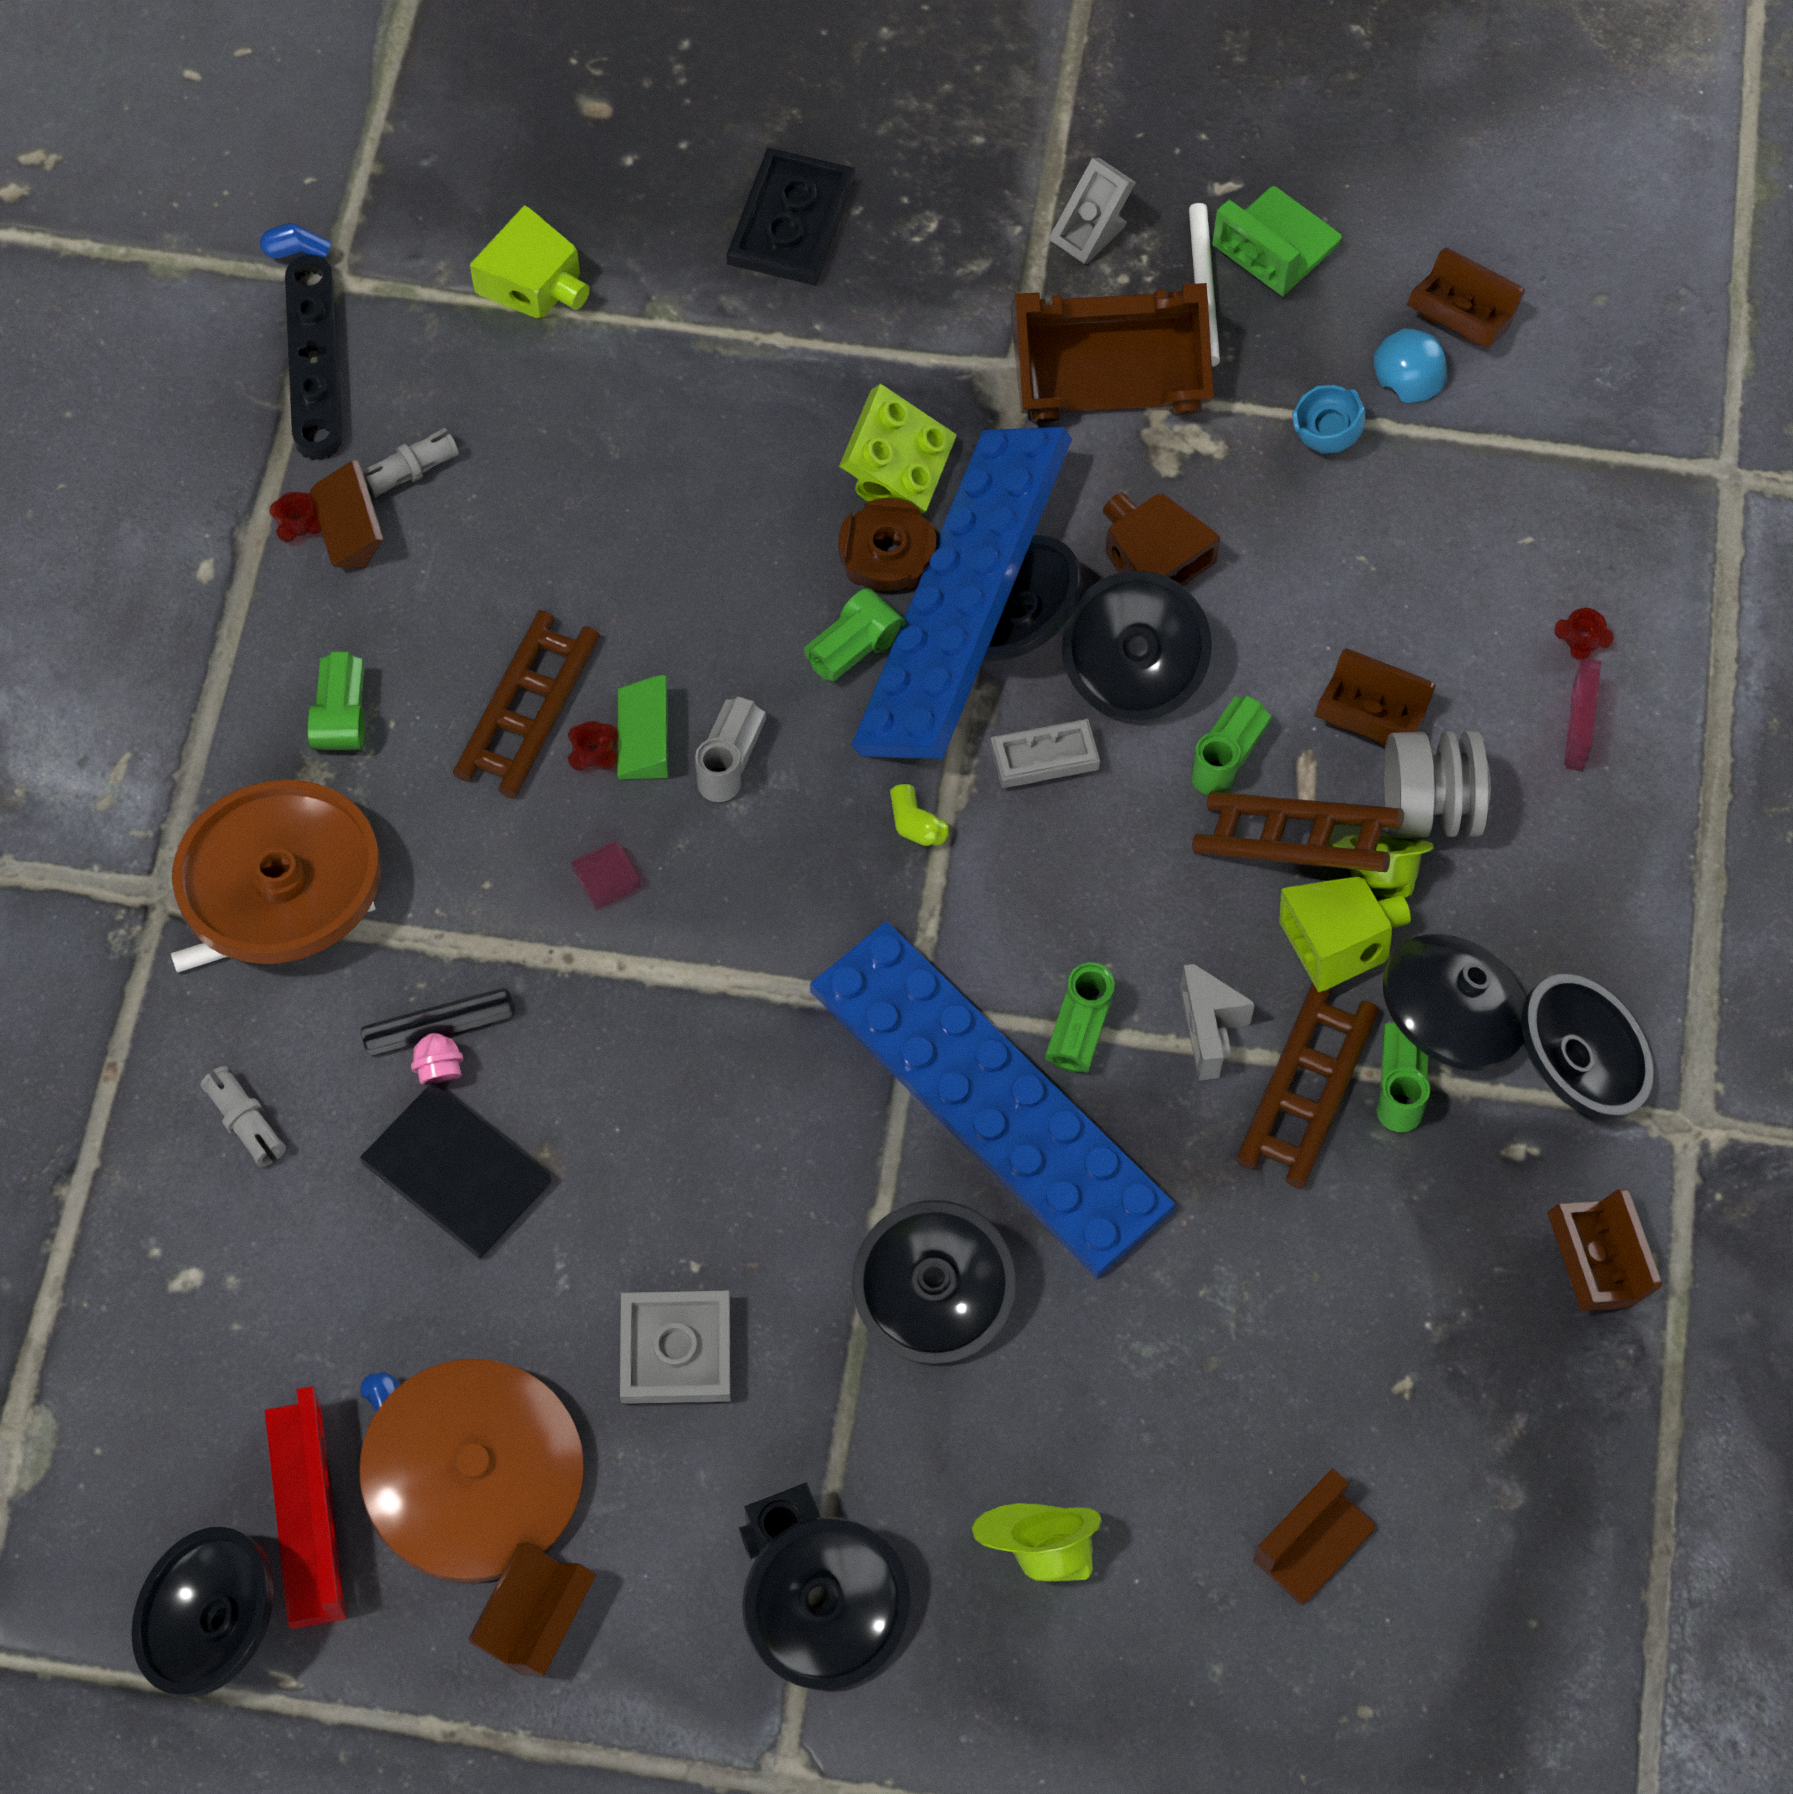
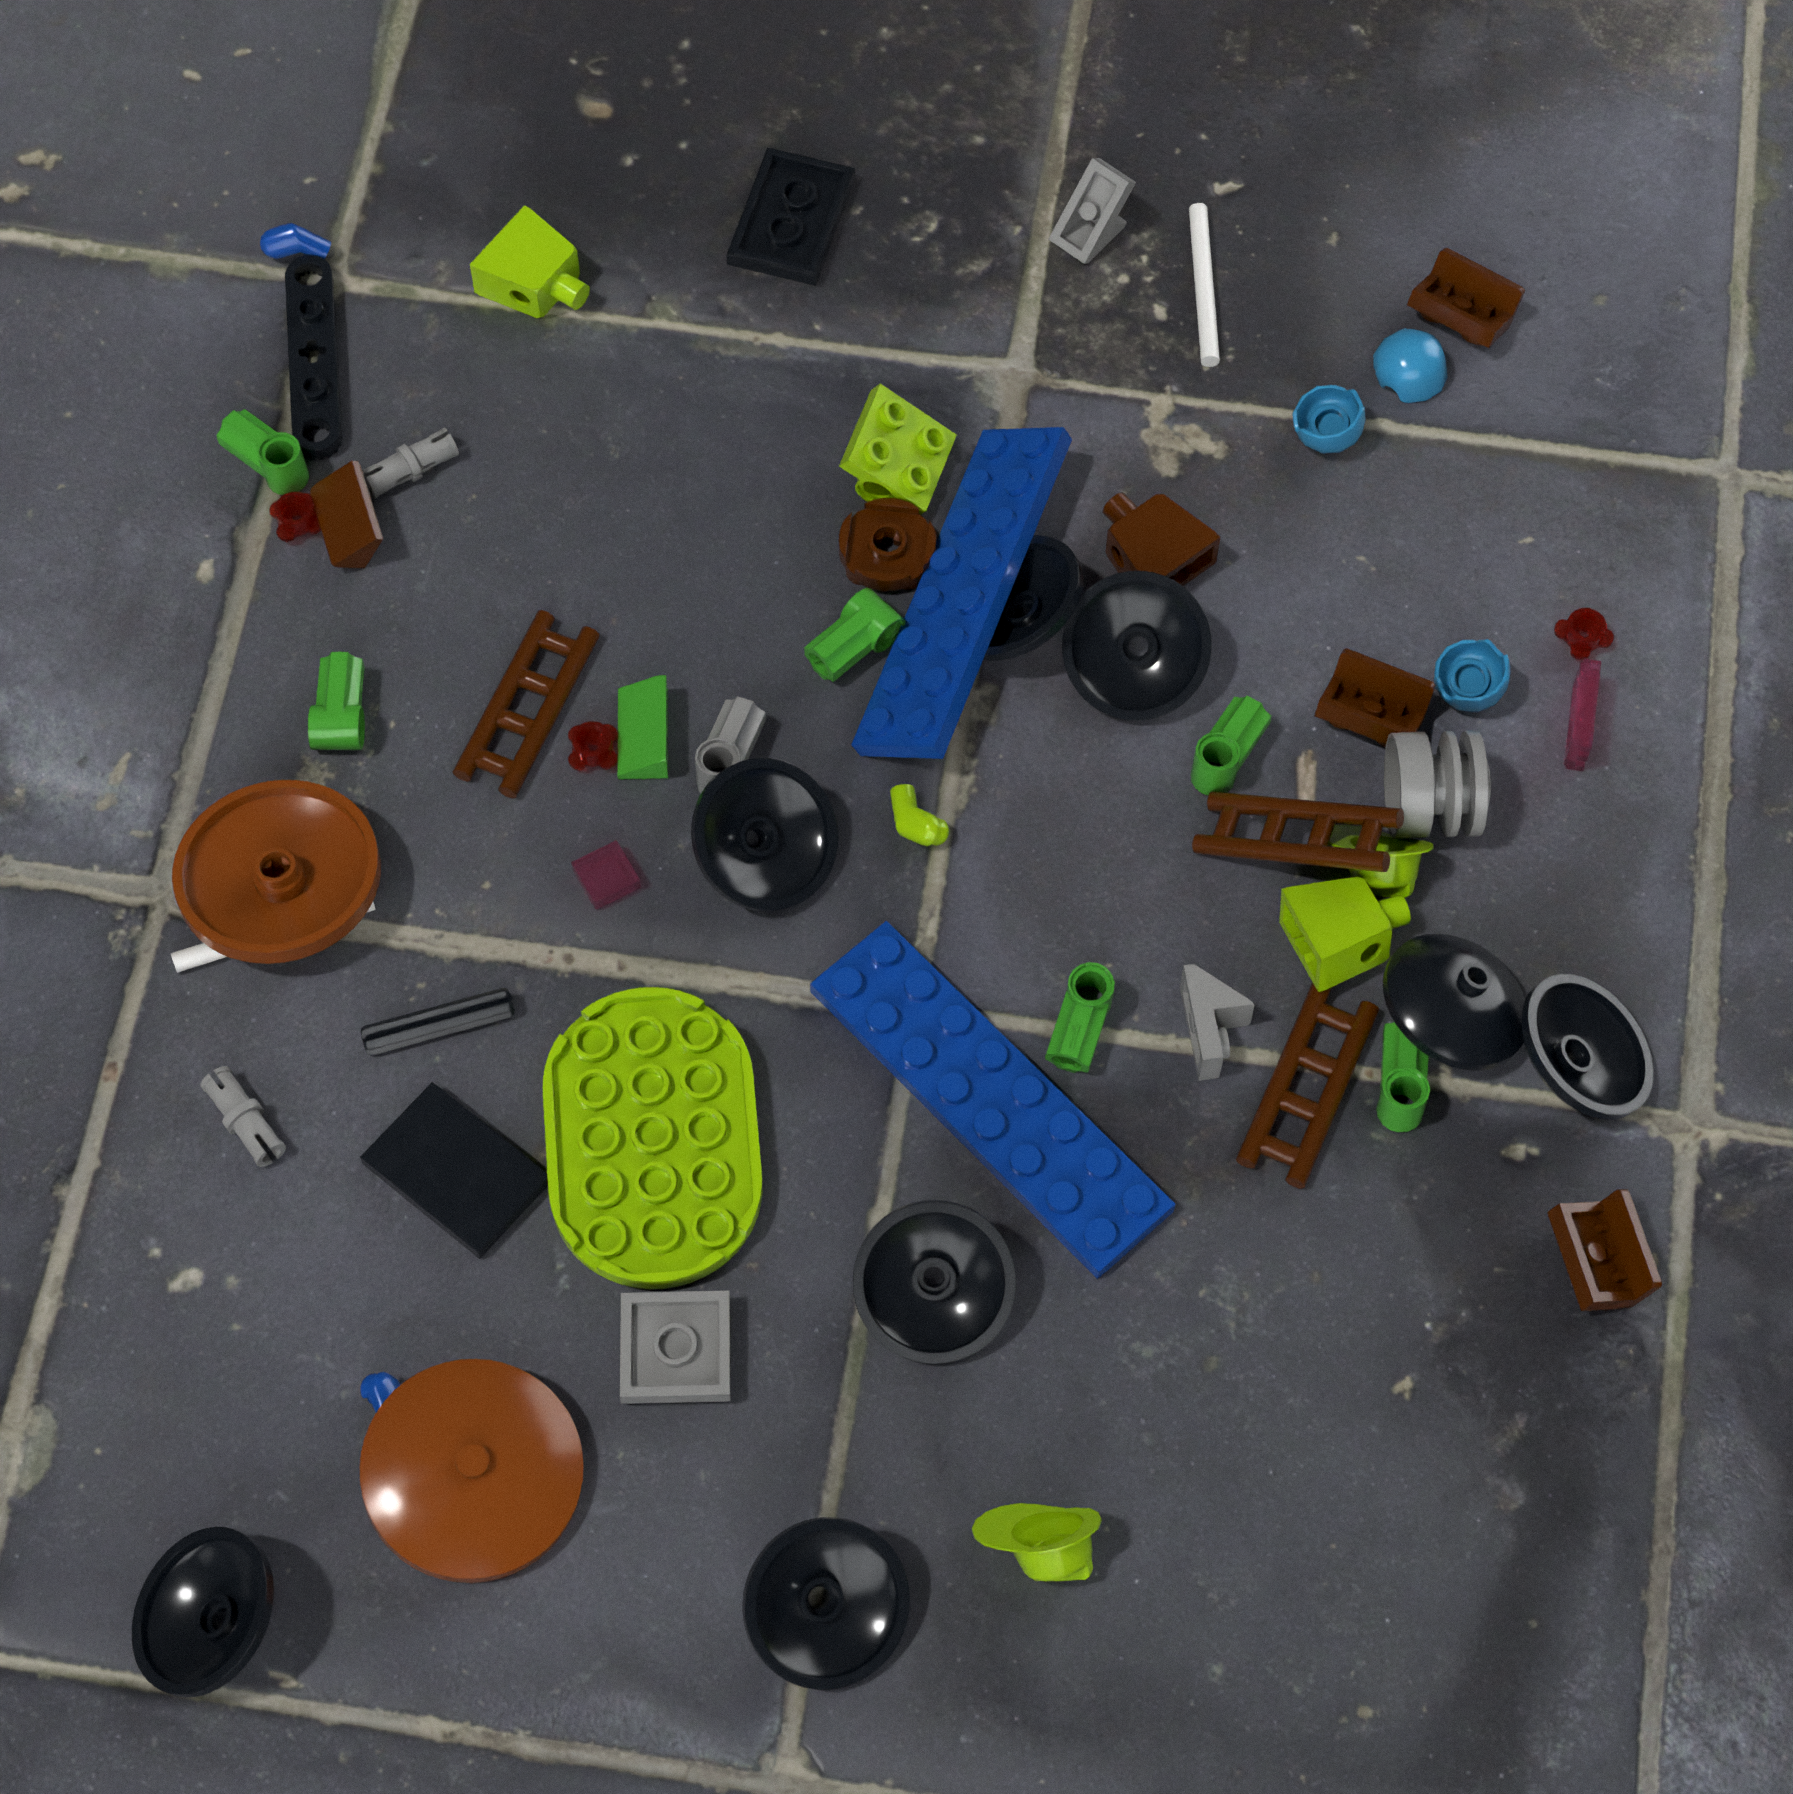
red fence [265,1386,347,1629] -> none
bright pink plate [411,1033,464,1085] -> none
reddish brown panel [469,1543,597,1676] -> none
black brick [739,1482,821,1560] -> none
light grey plate [990,719,1100,789] -> none
reddish brown windscreen [1010,283,1214,422] -> none
bright green bracket [1212,186,1342,297] -> none
reddish brown panel [1253,1468,1375,1605] -> none
none -> bright green piece [216,409,309,495]
none -> lime plate [543,987,763,1289]
none -> black dish [691,758,838,911]
none -> dark azure hair [1434,639,1511,713]

